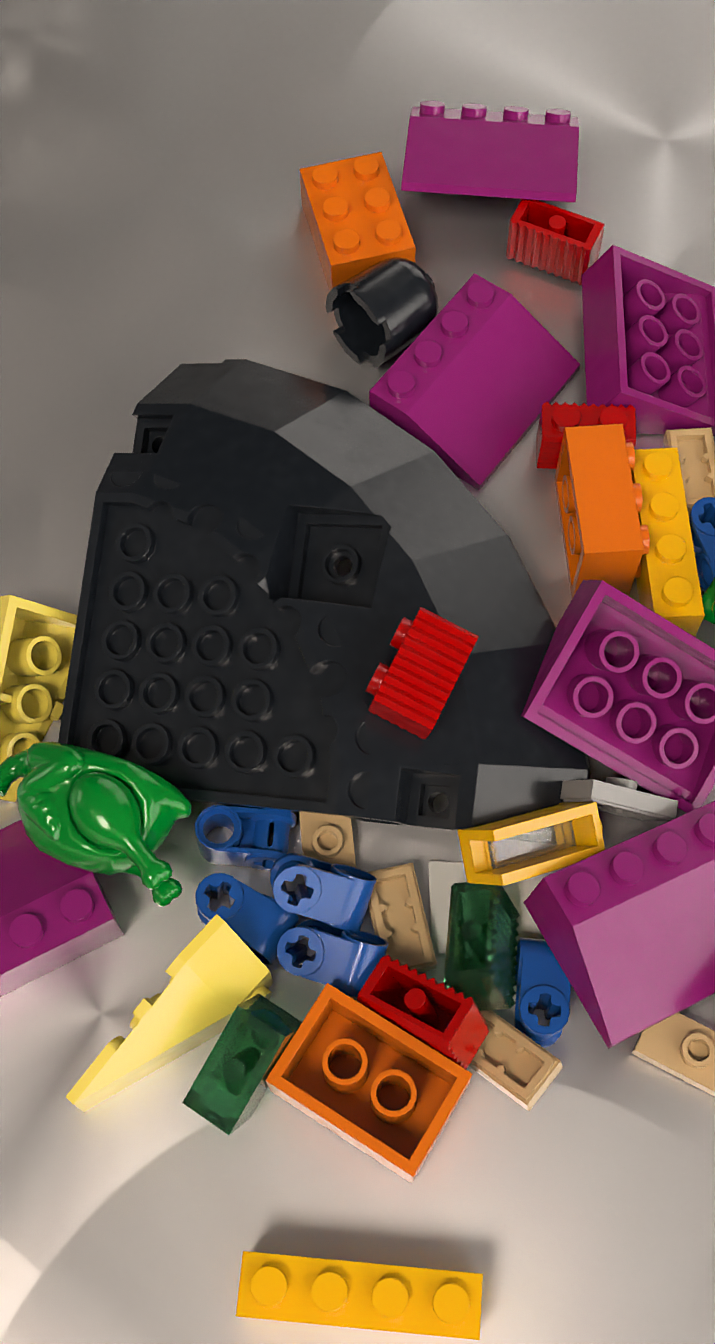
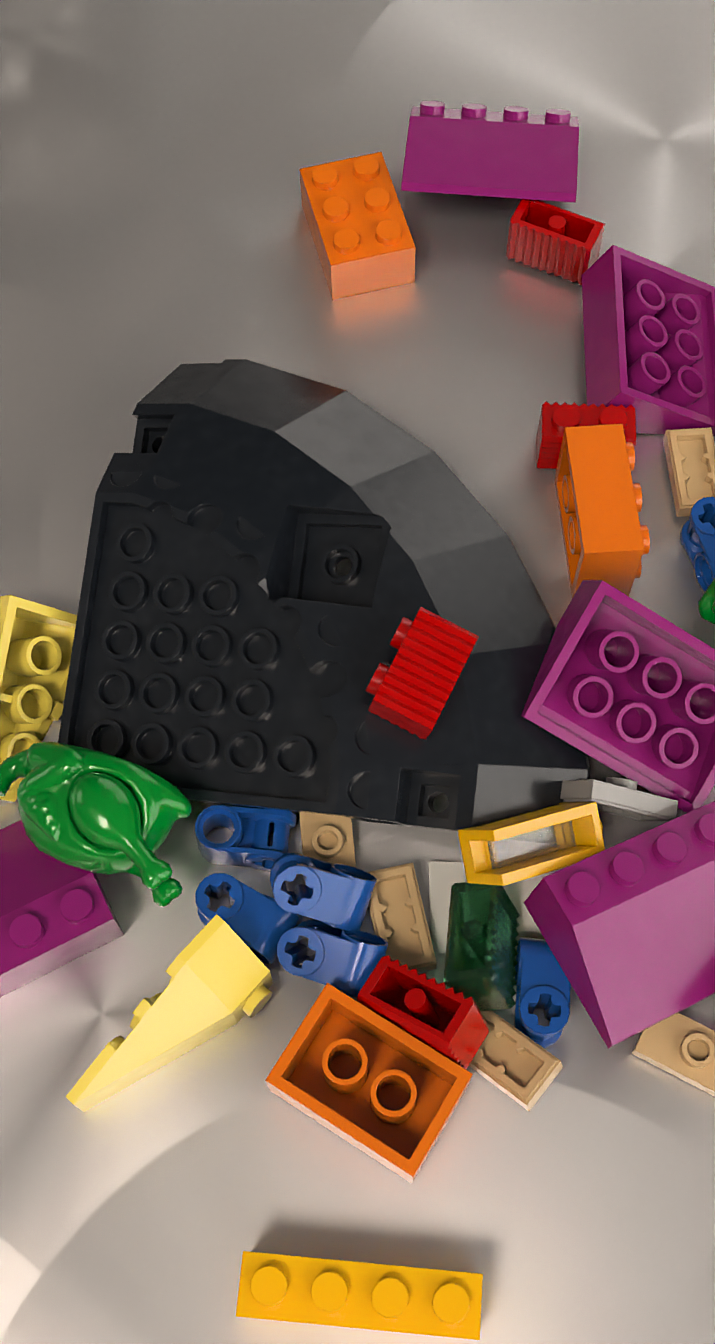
clear green brick [182,994,302,1135] -> none
black cylinder [325,257,439,368] -> none
magenta slope [369,273,580,490] -> none
yellow brick [631,448,705,637] -> none

